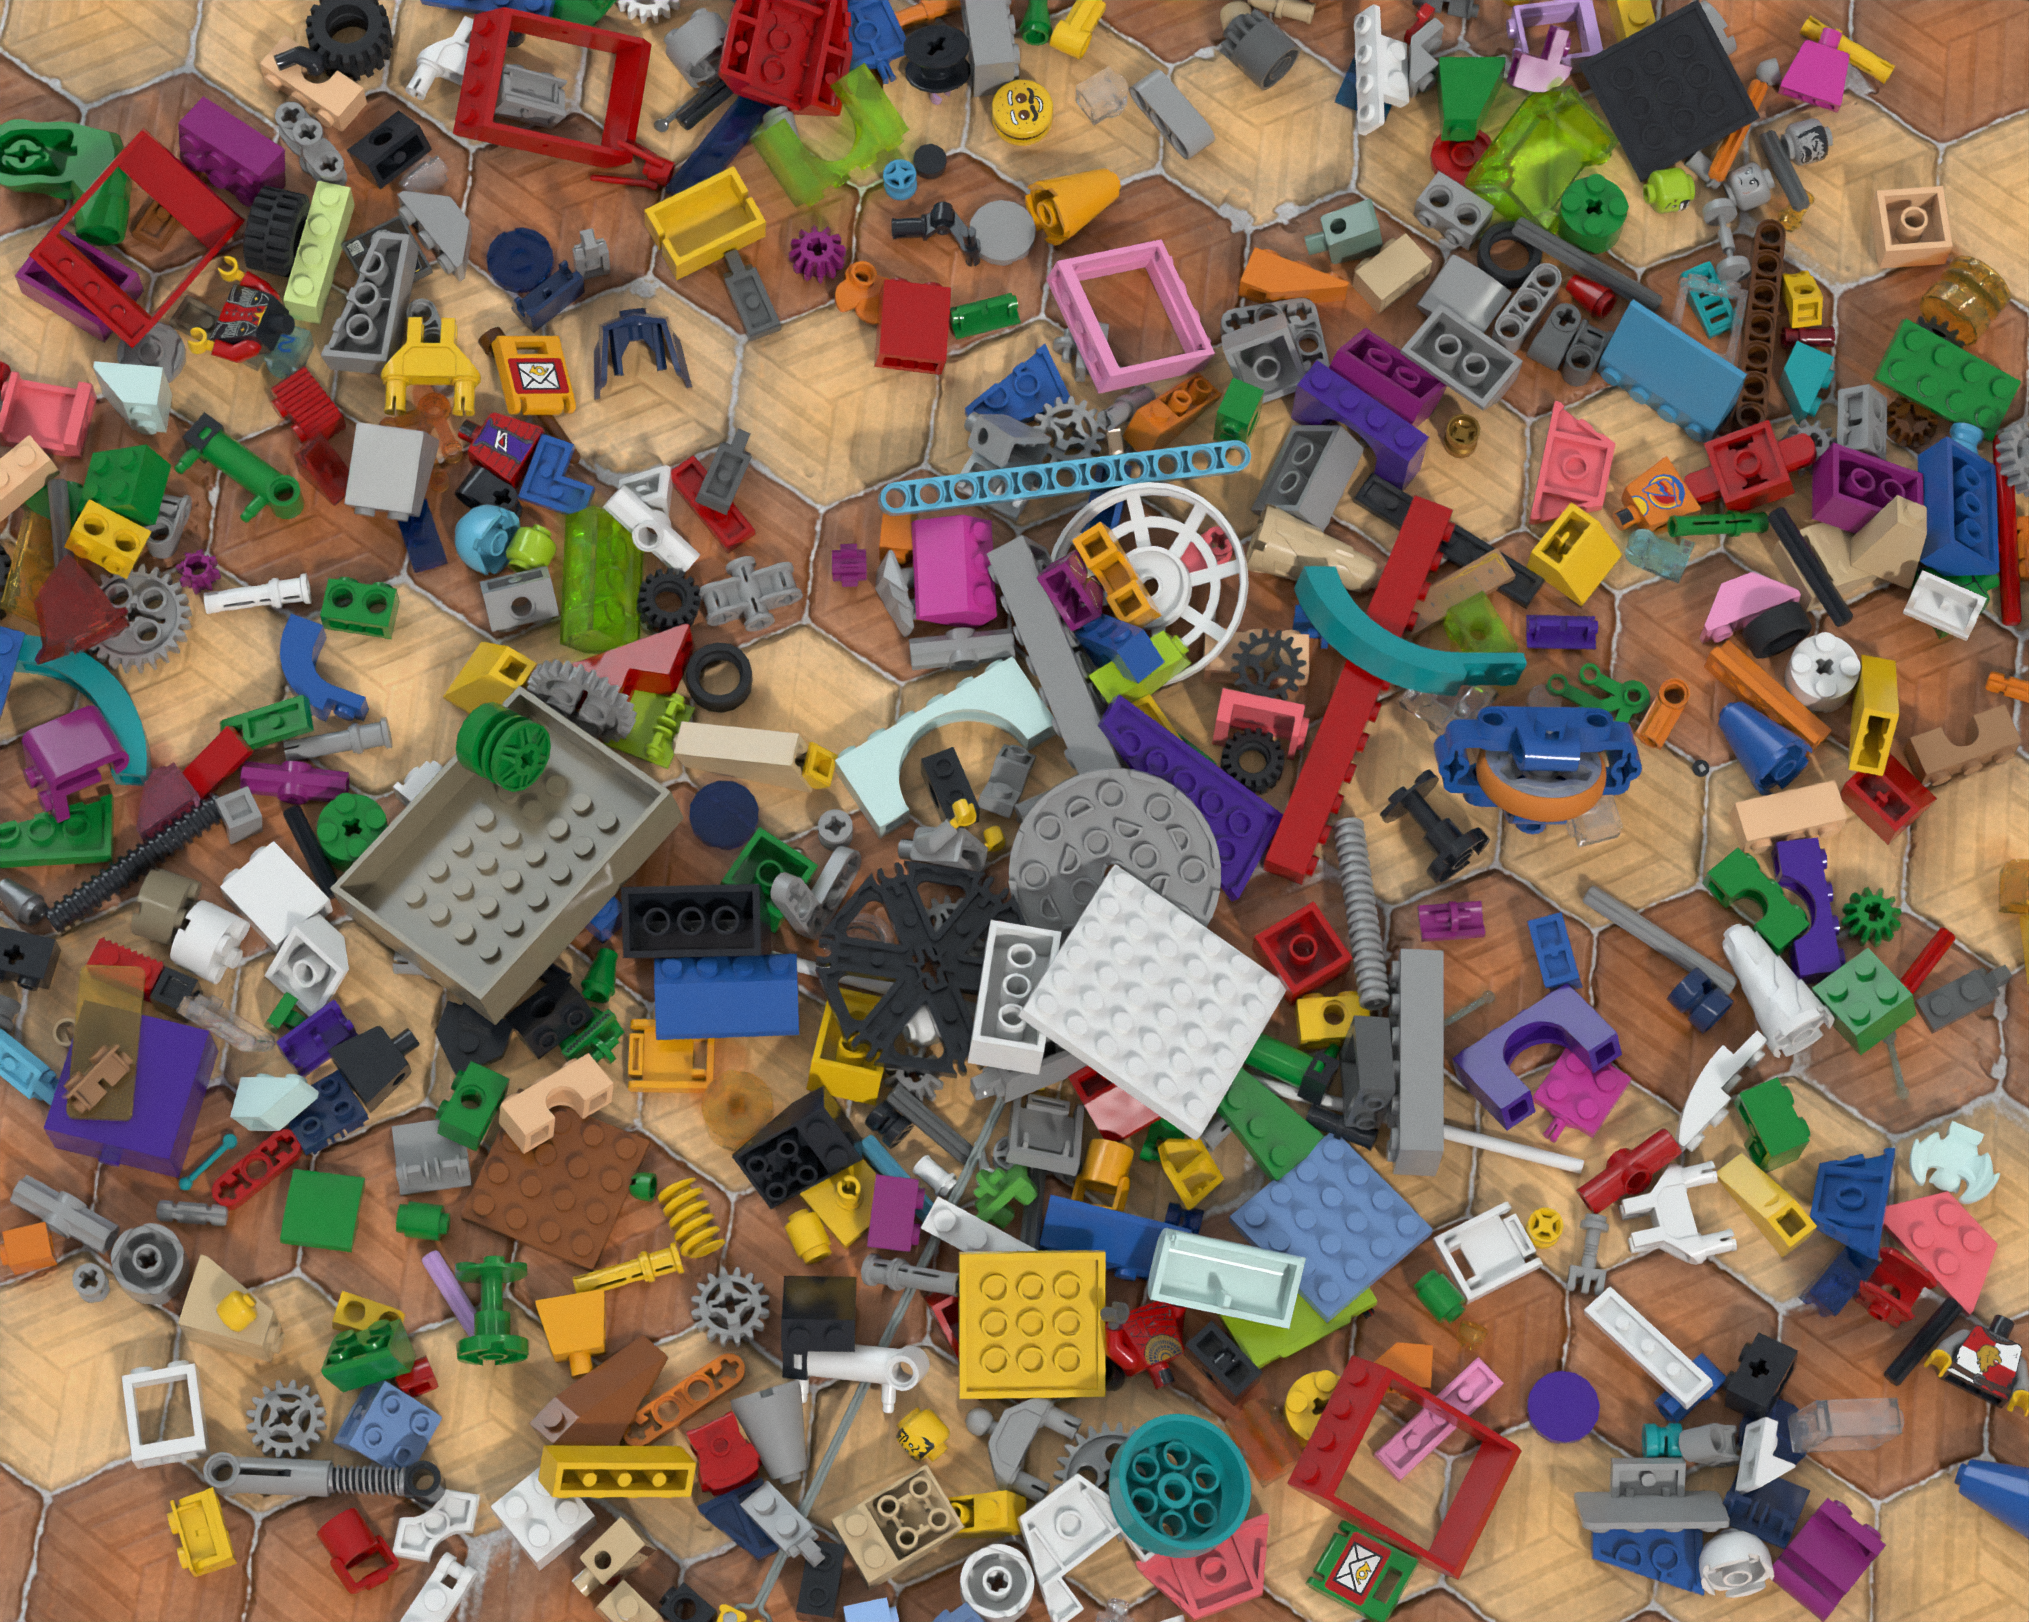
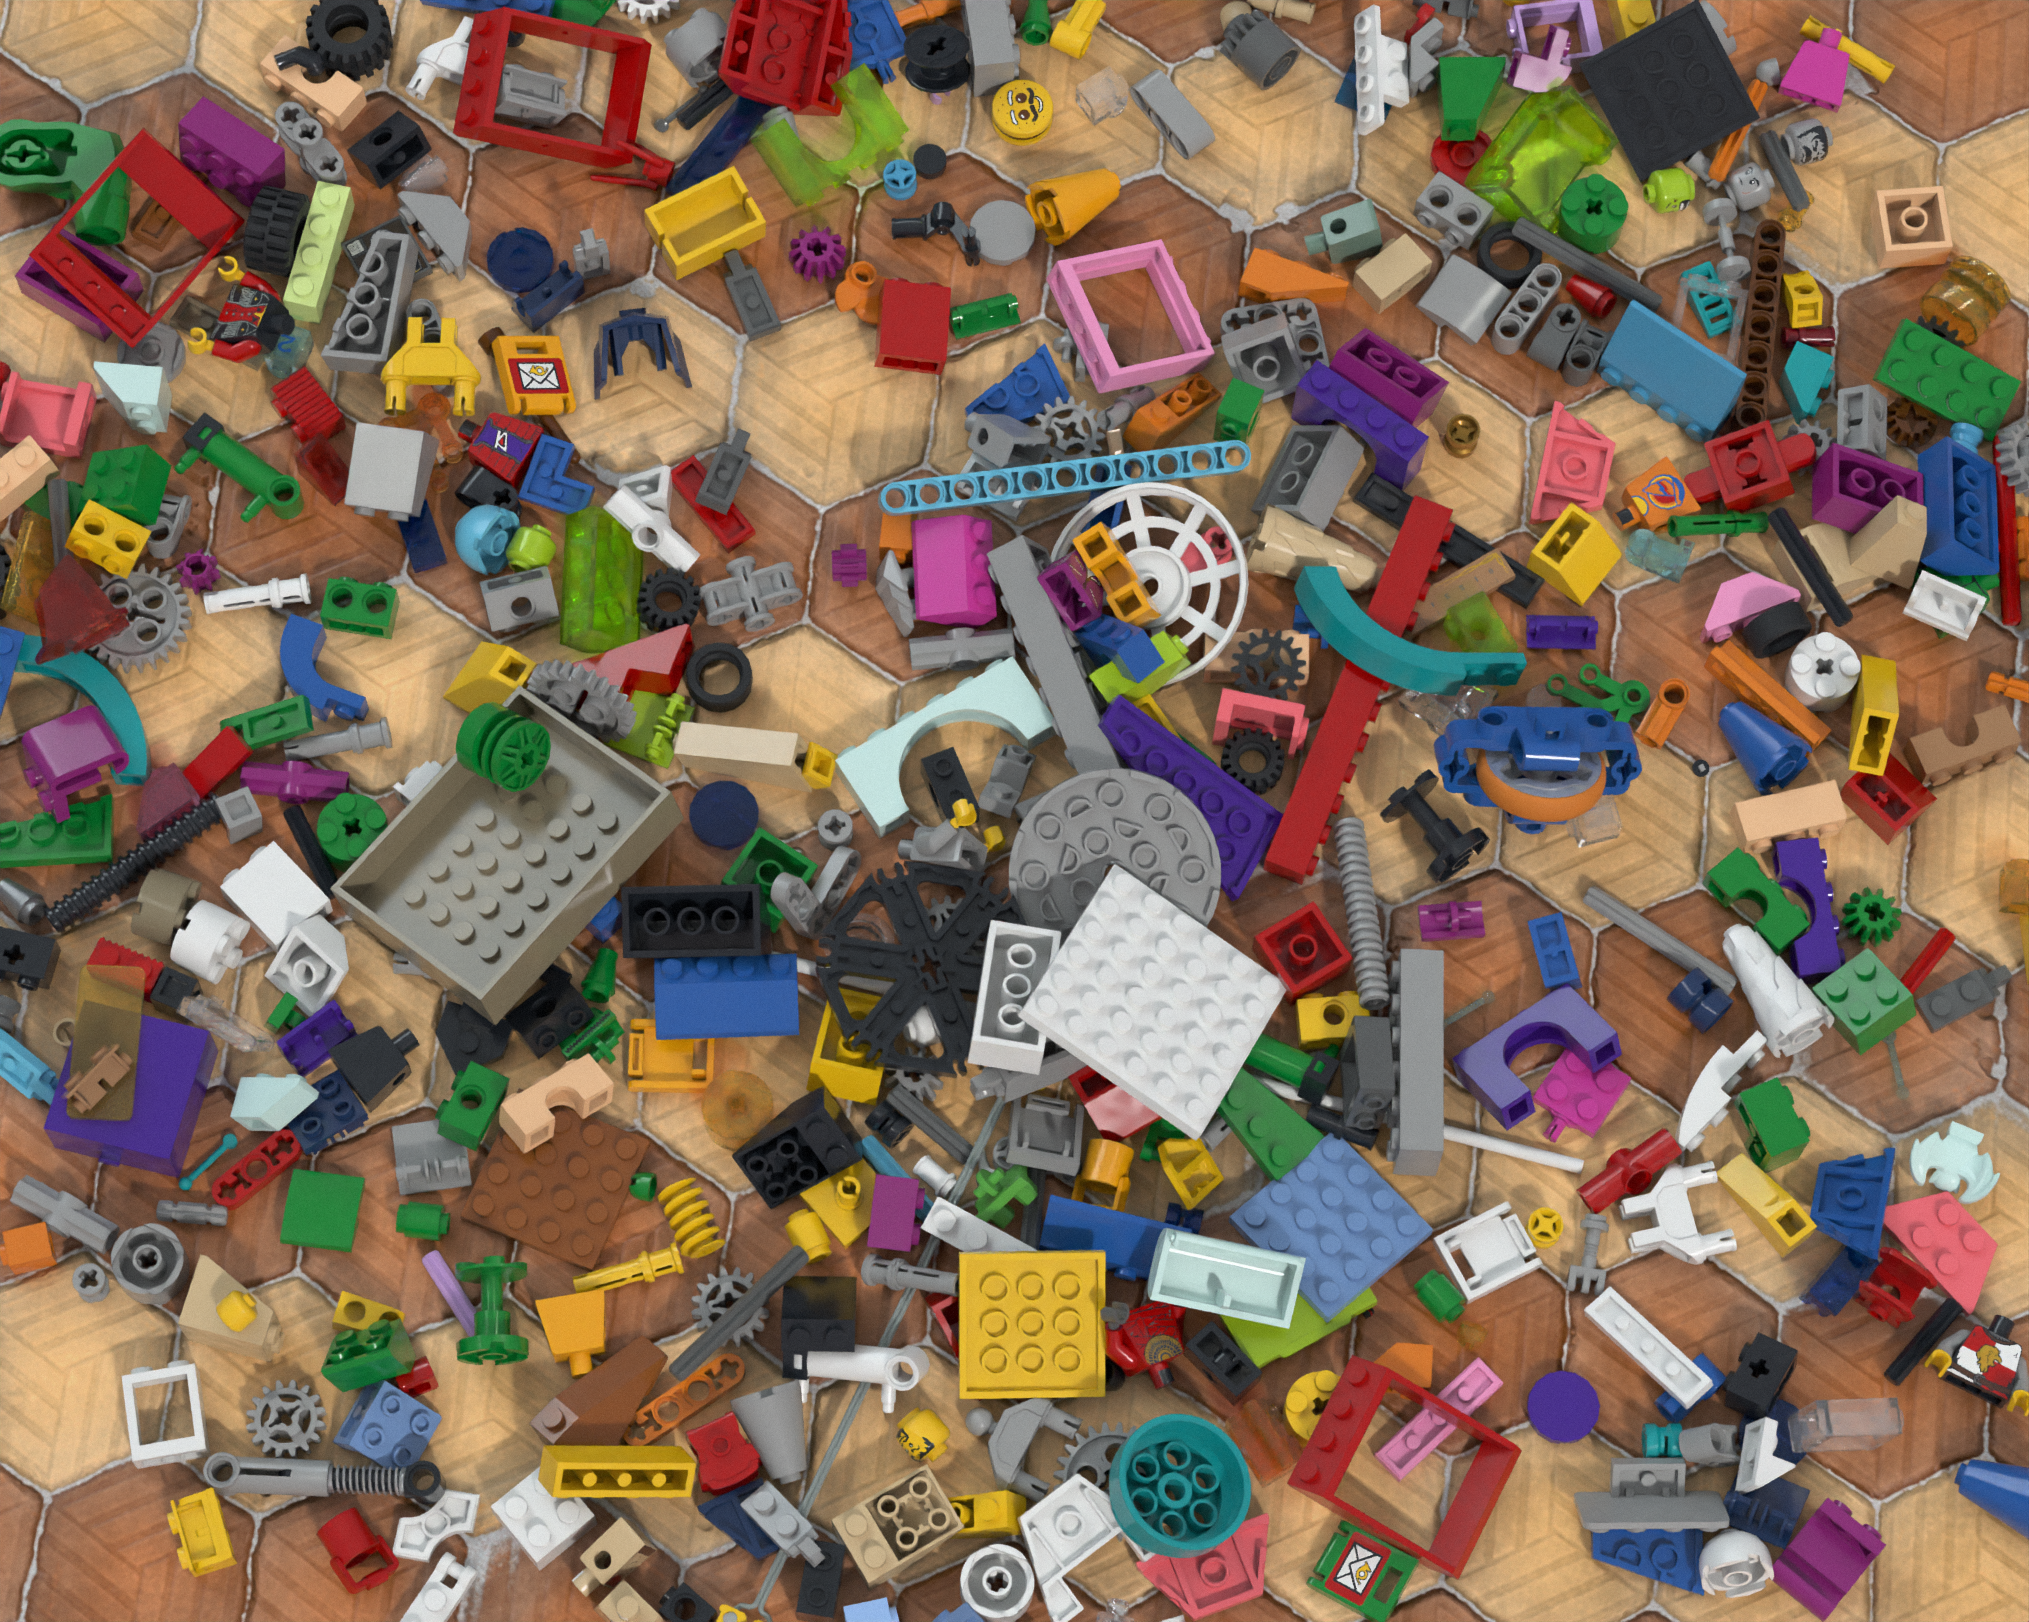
light grey slope [1400,303,1523,411] -> none
none -> dark grey axle [669,1245,809,1382]

